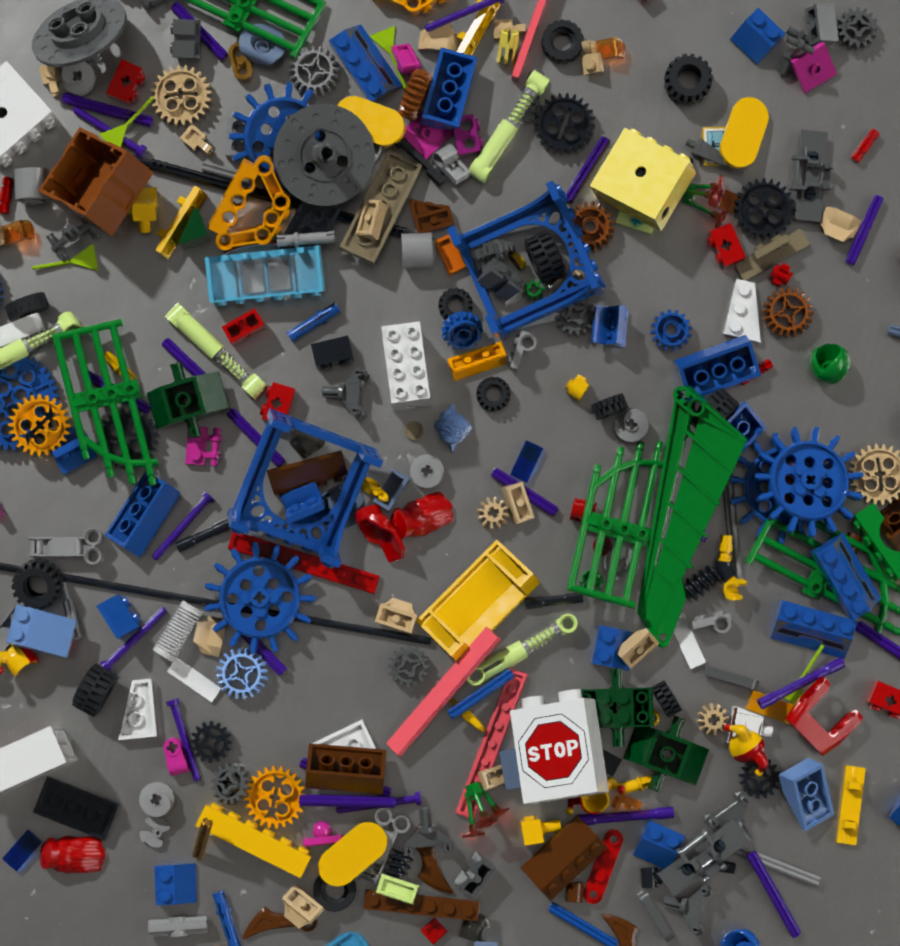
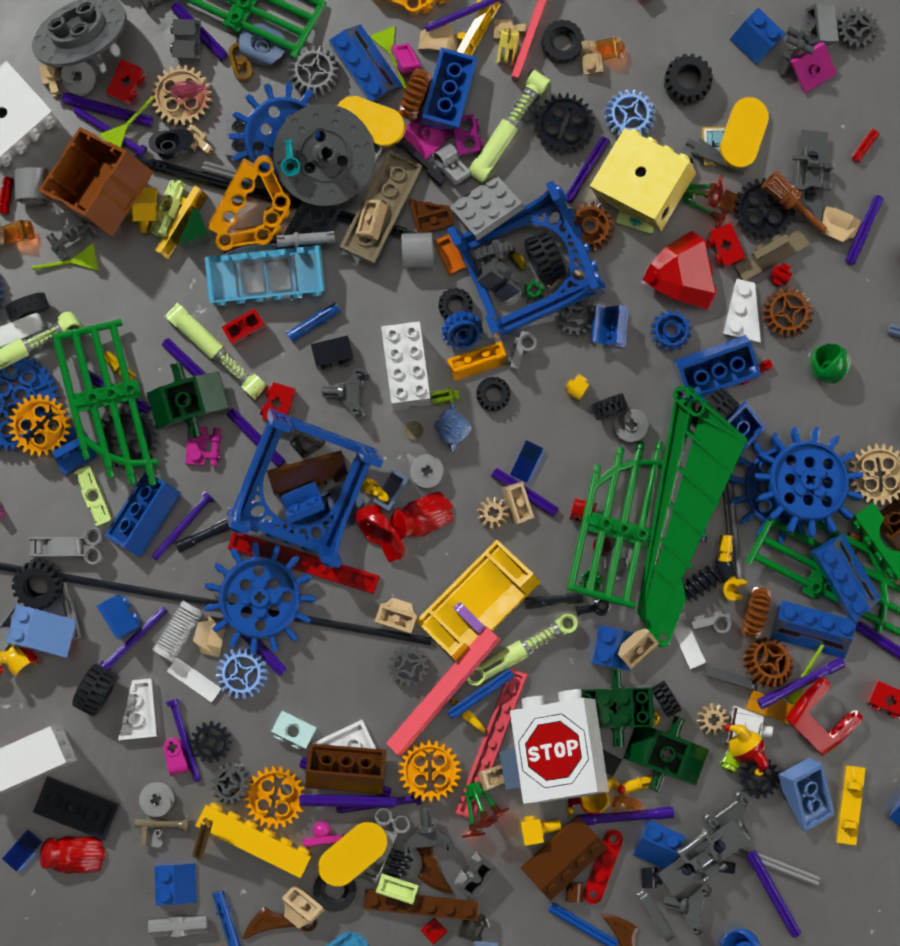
none -> yellowish green piece [74,466,112,526]
none -> dark tan piece [135,815,189,845]
none -> black piece [148,129,194,159]
none -> yellowish green piece [150,180,187,237]
none -> clear pink plant [170,80,206,99]
none -> light aqua brick [271,711,317,750]
none -> teal bar [281,140,300,176]
none -> light orange gear [398,740,461,804]
none -> lime arm [430,387,460,406]
none -> light grey plate [450,175,525,240]
none -> medium lavender piece [453,601,485,634]
none -> black bar [575,599,612,616]
none -> light blue gear [605,89,656,138]
none -> red brick [642,231,717,310]
none -> lime cone [721,750,740,774]
none -> dark orange gear [741,587,772,639]
none -> dark orange gear [743,636,794,689]
none -> dark orange piece [761,170,827,233]

